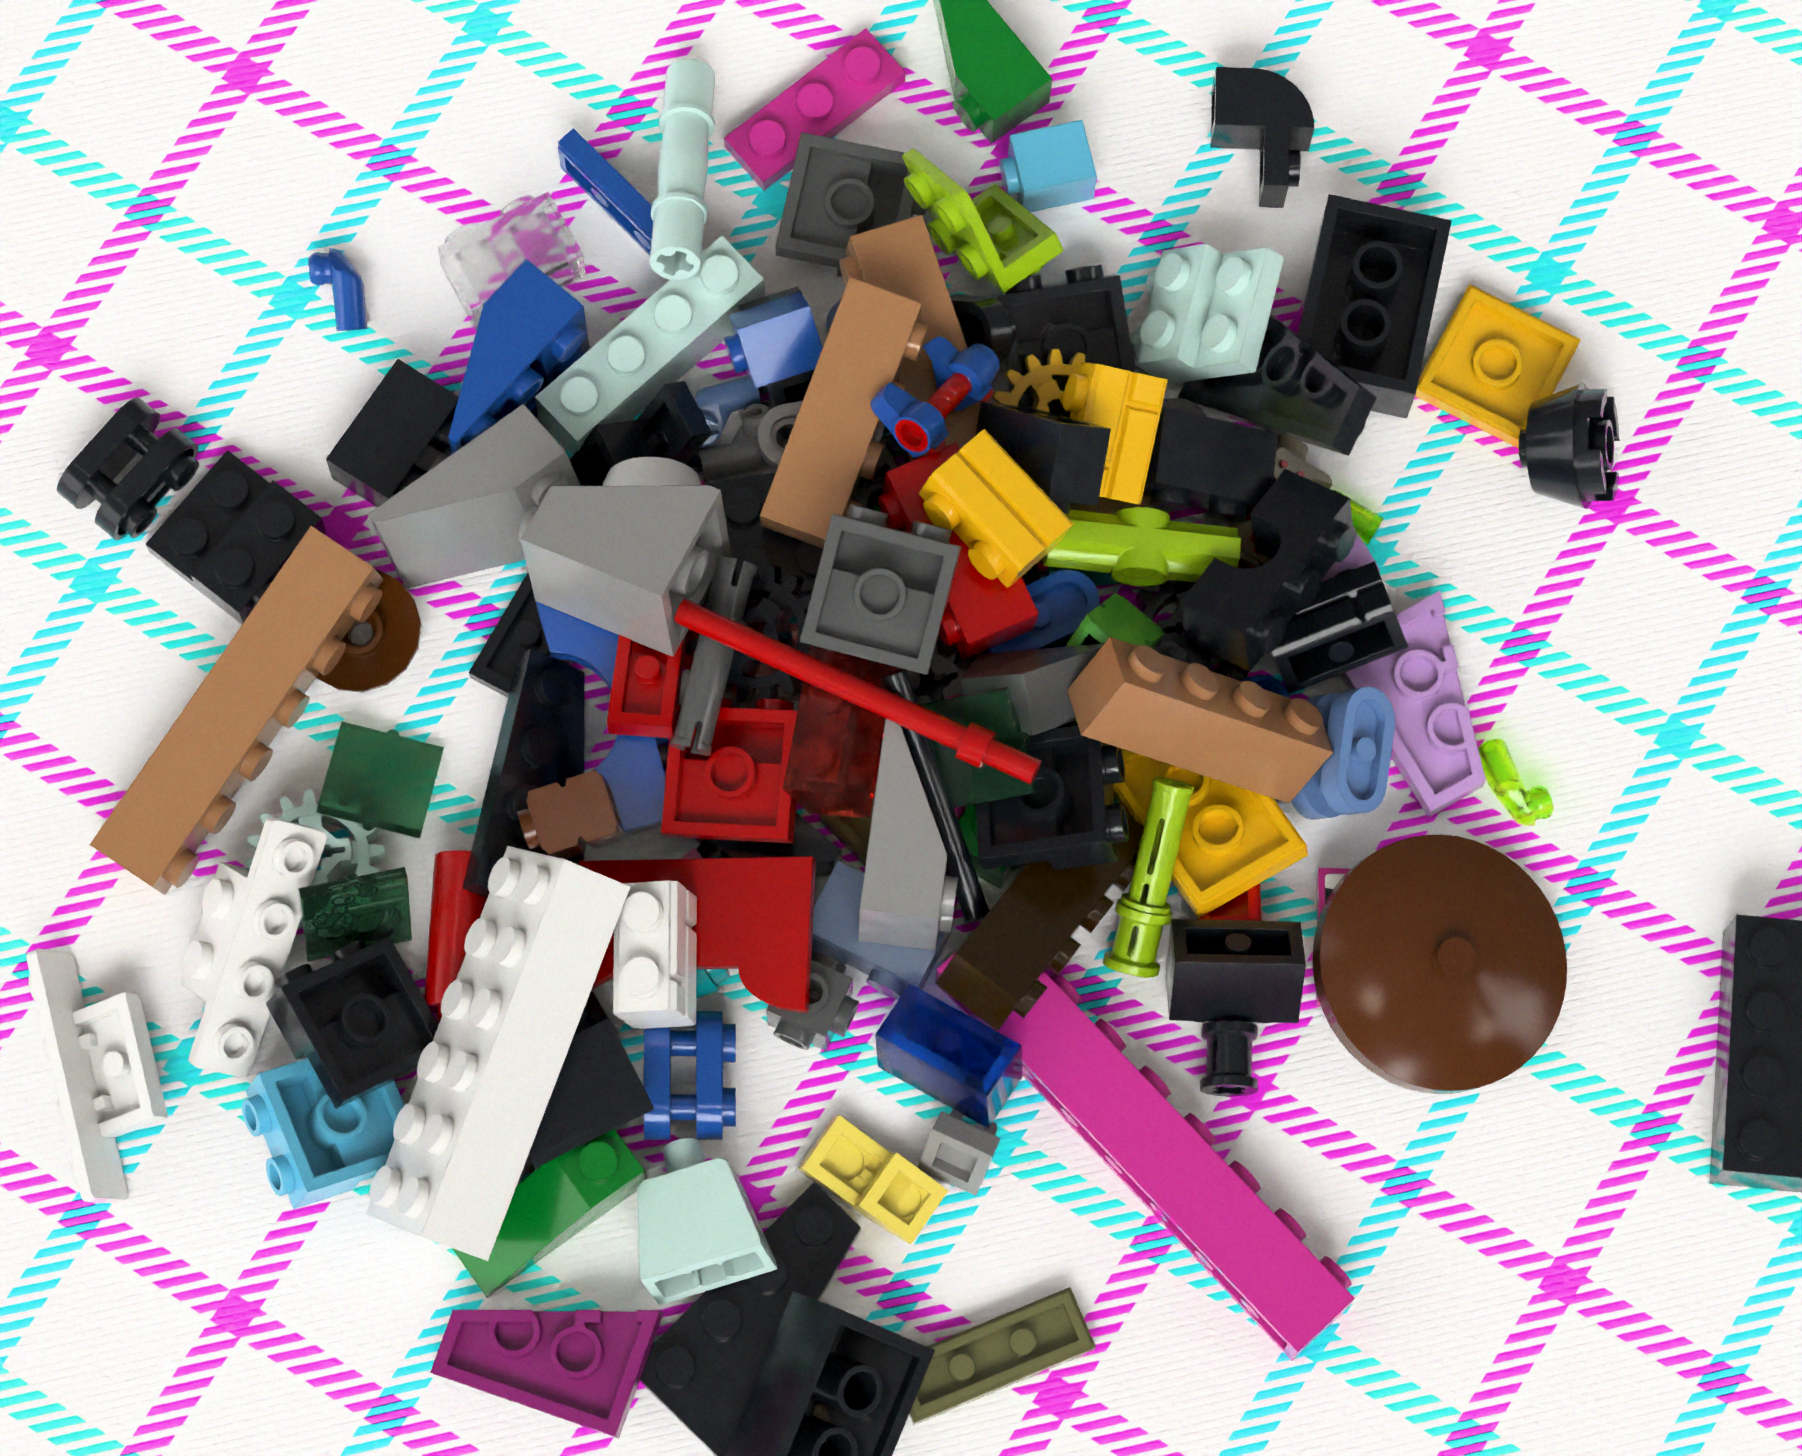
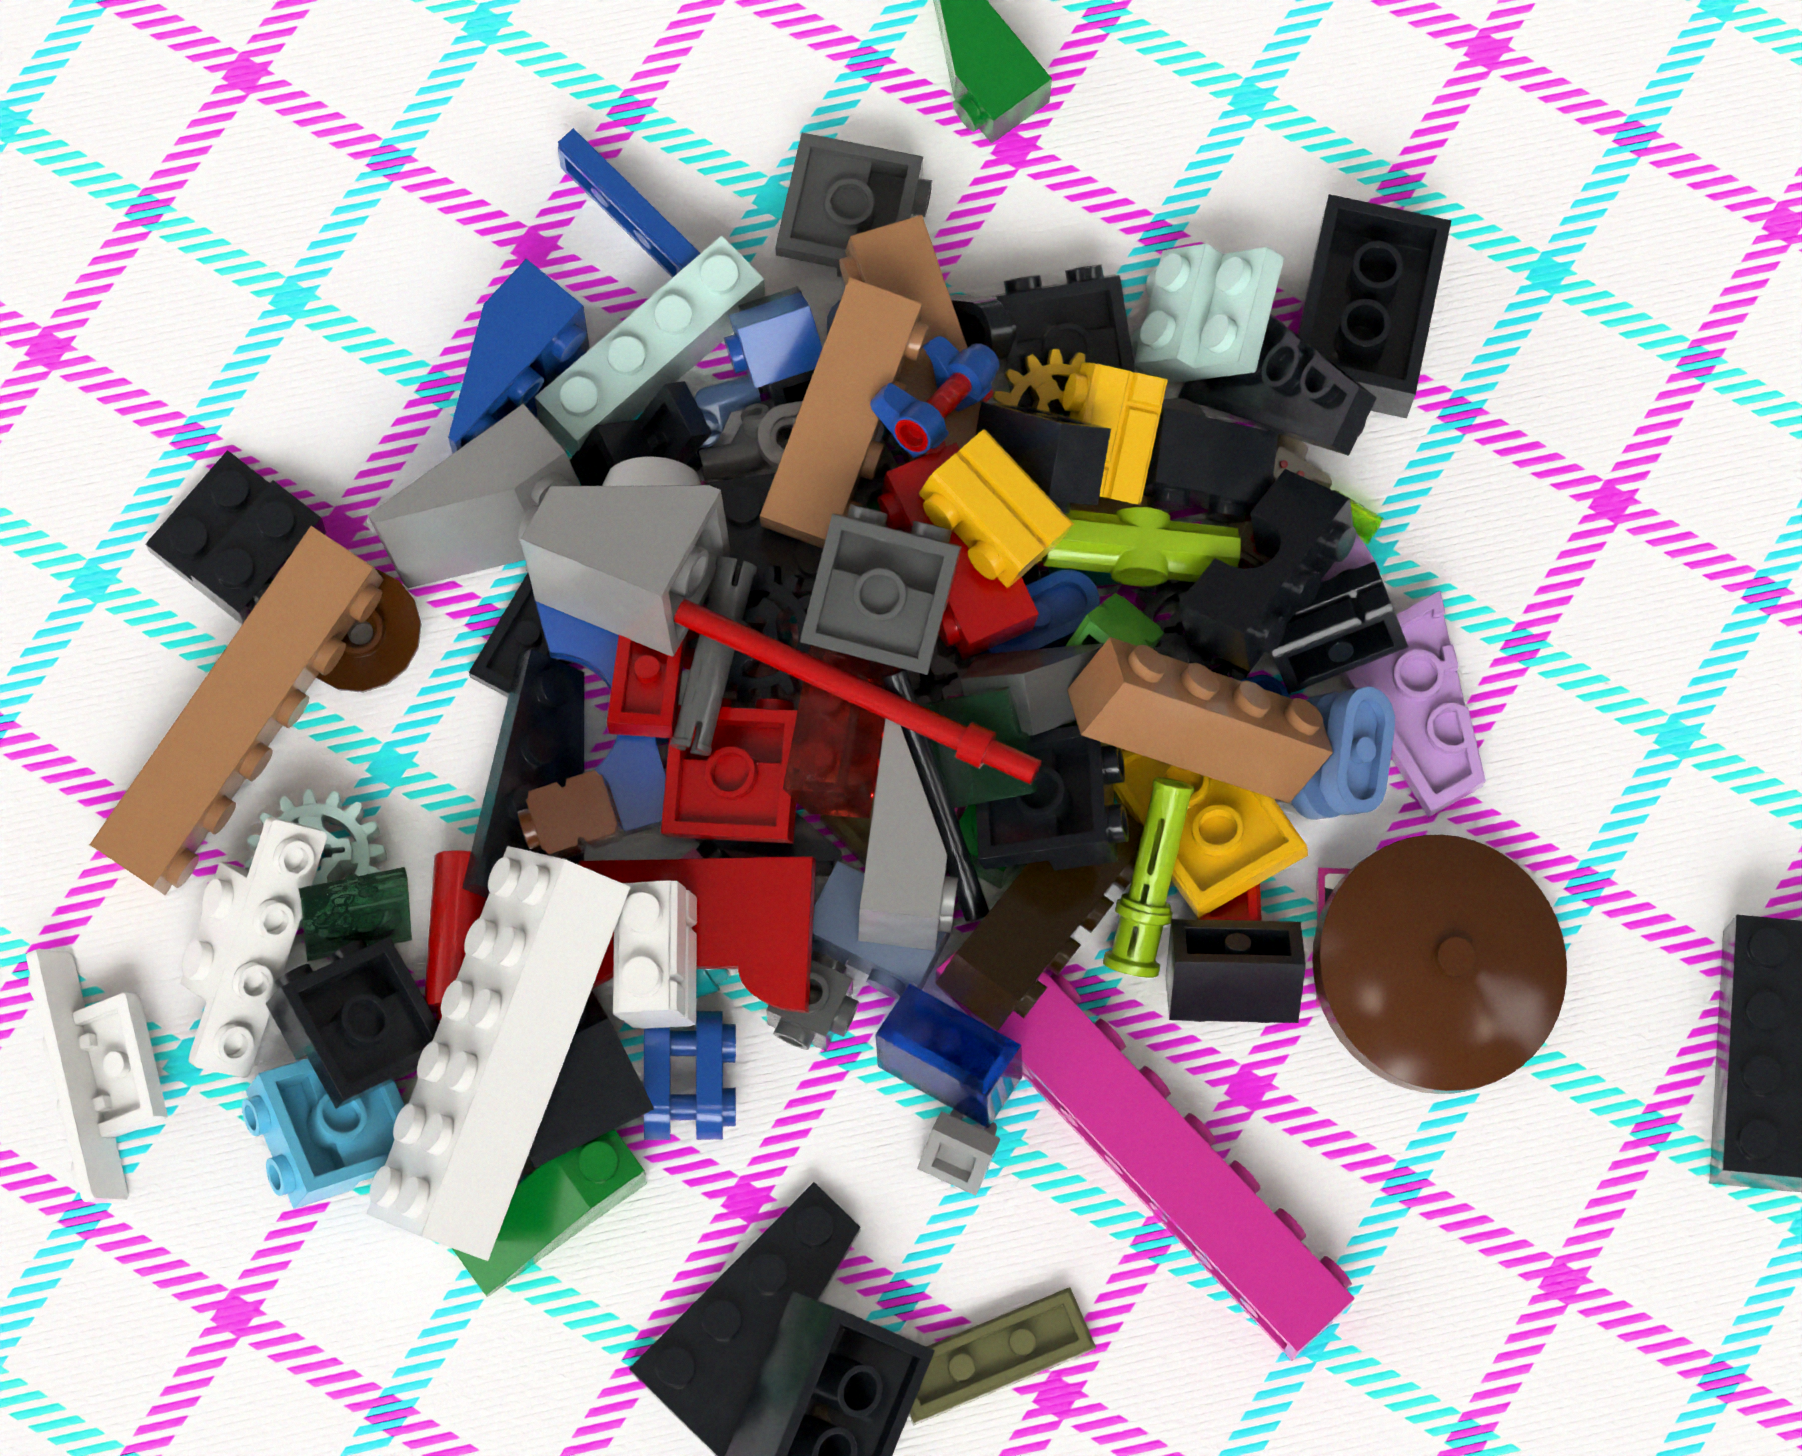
black brick [57,397,199,540] -> none
blue arm [308,248,368,331] -> none
clear green piece [316,721,444,839] -> none
black brick [326,359,459,507] -> none
magenta wing [430,1310,663,1439] -> none
clear brick [437,191,586,330] -> none
light aqua torso [637,1138,777,1305] -> none
light aqua piece [650,59,715,280] -> none
dark pink plate [724,28,906,191] -> none
light yellow slope [797,1115,948,1244] -> none
lime bracket [902,148,1064,293] -> none
medium azure brick [999,120,1097,212] -> none
black bush [1200,1021,1258,1097] -> none
black brick [1210,67,1314,208] -> none
yellow tile [1415,284,1581,448] -> none
clear neon green arm [1478,739,1554,826] -> none
black cone [1519,383,1620,509] -> none

